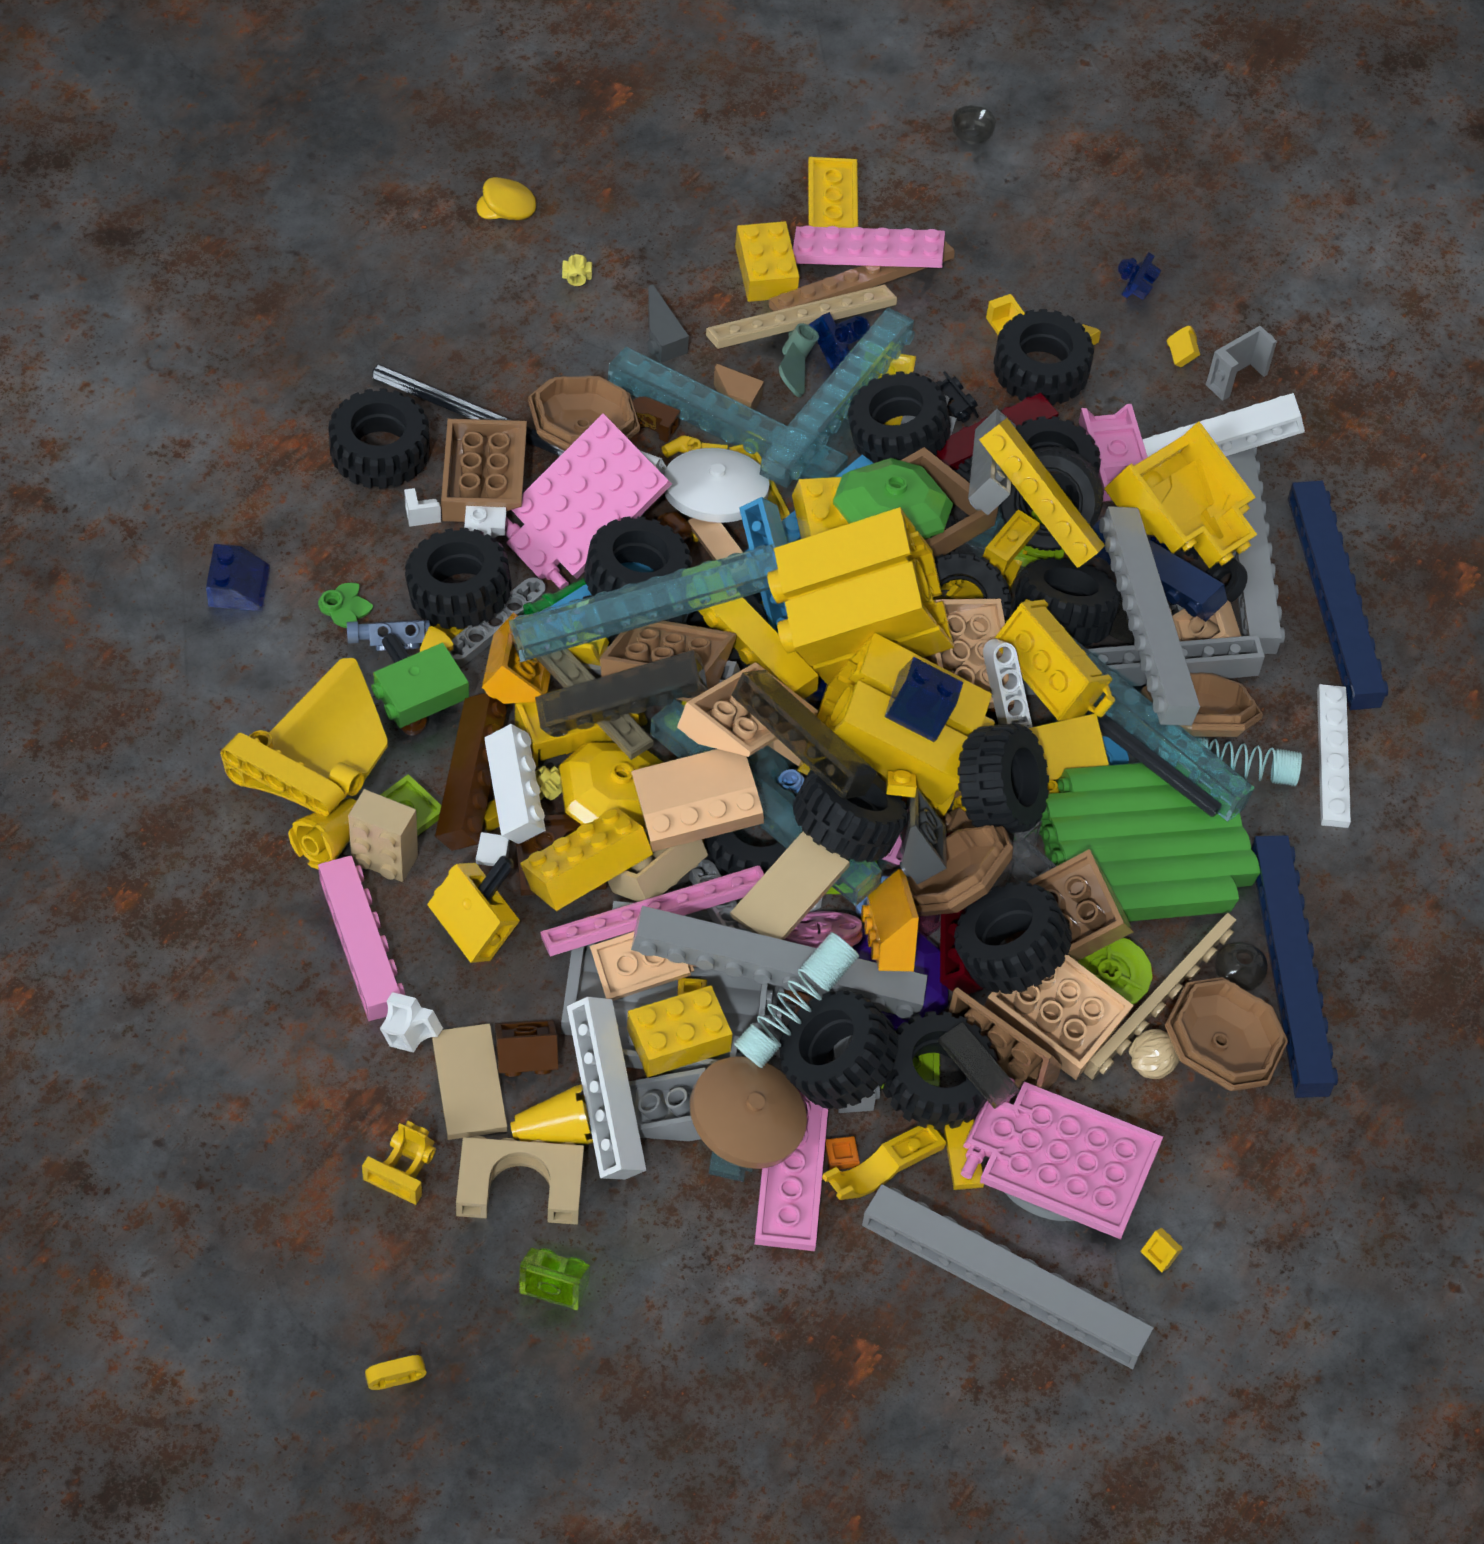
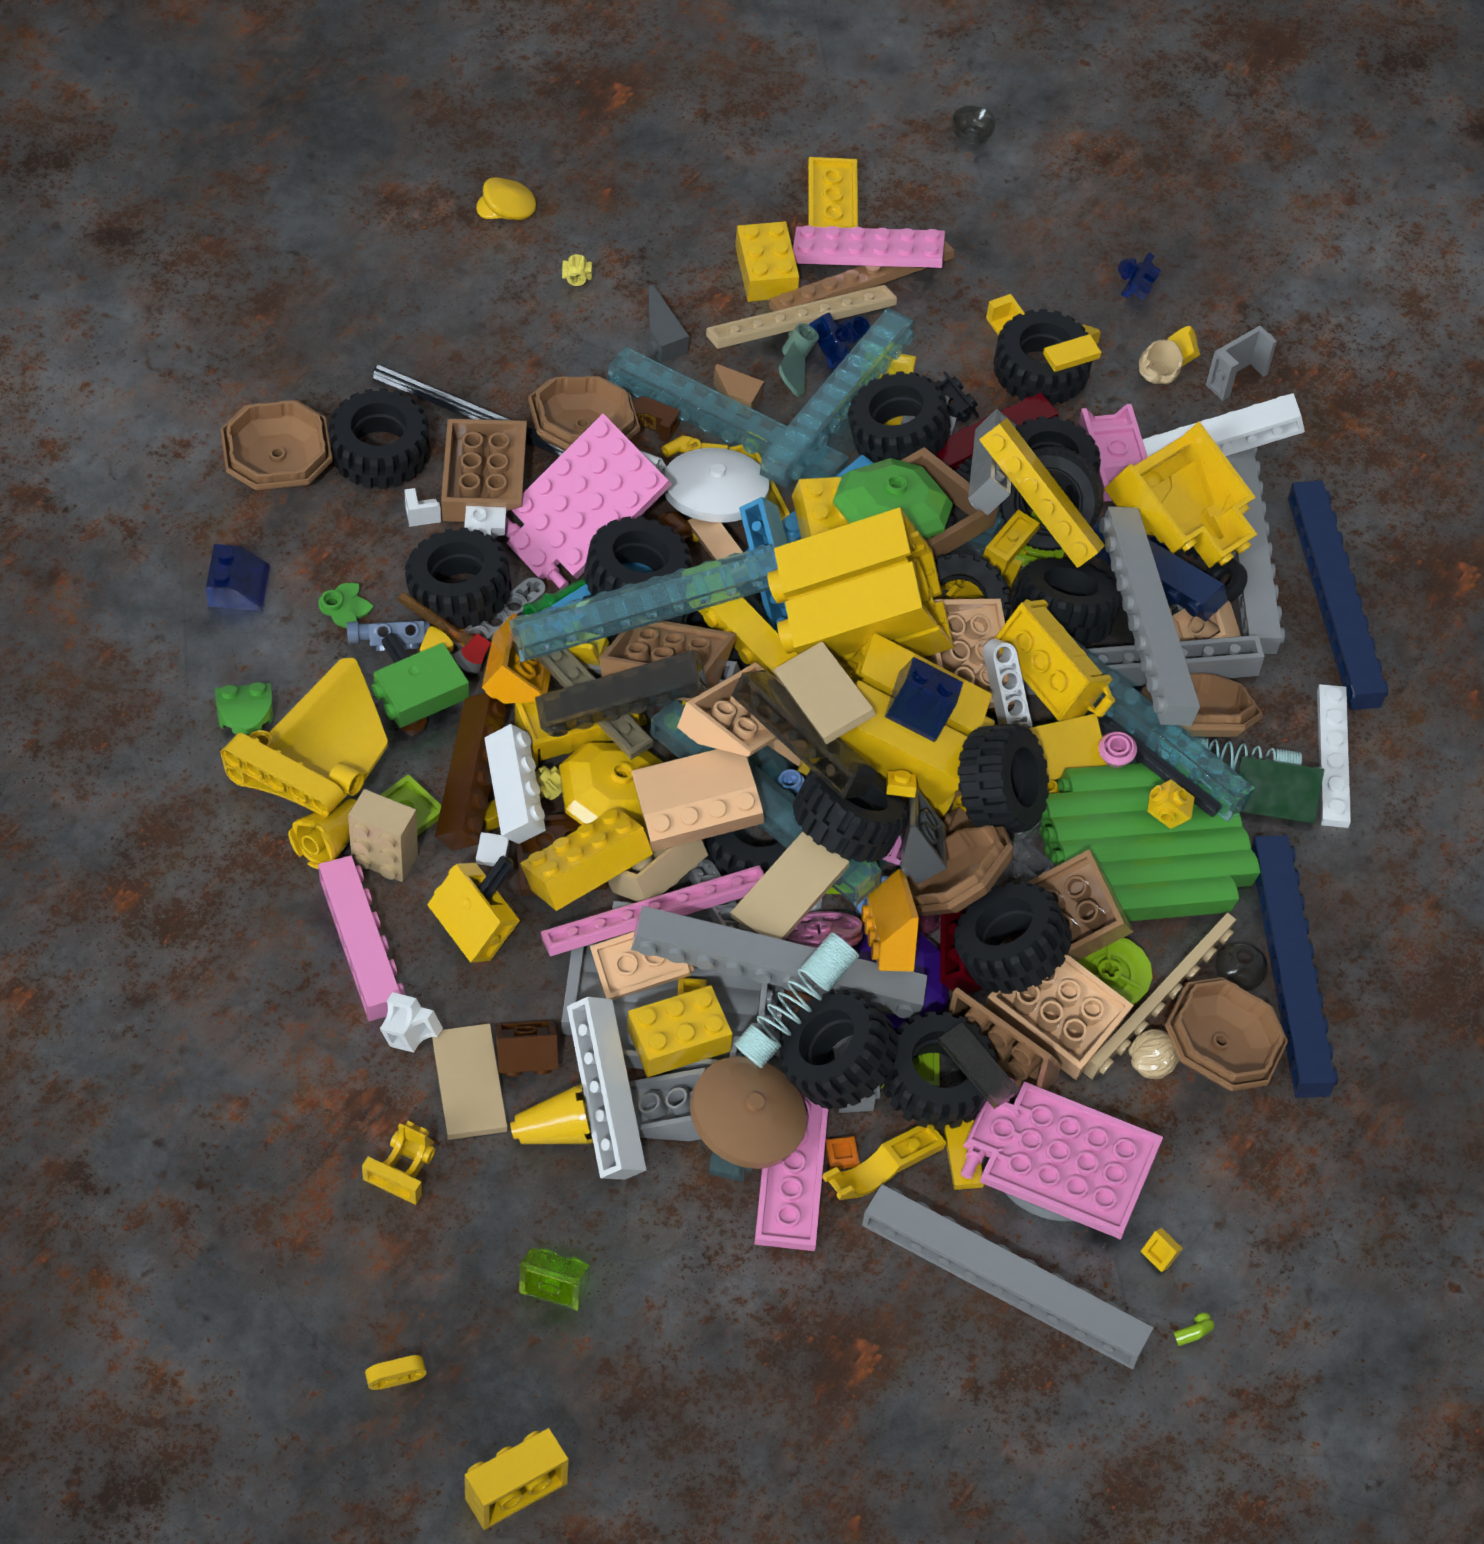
tan arch [456,1136,584,1225] -> none
none -> bright green slope [215,682,274,734]
none -> medium nougat rock [221,400,333,491]
none -> piece [397,592,491,674]
none -> yellow brick [464,1428,568,1530]
none -> tan tile [773,642,876,744]
none -> yellow tile [1043,334,1101,372]
none -> bright pink cone [1099,731,1137,768]
none -> tan hair [1139,340,1183,385]
none -> yellow brick [1147,780,1195,829]
none -> lime arm [1174,1312,1214,1346]
none -> dark green tile [1233,755,1325,824]

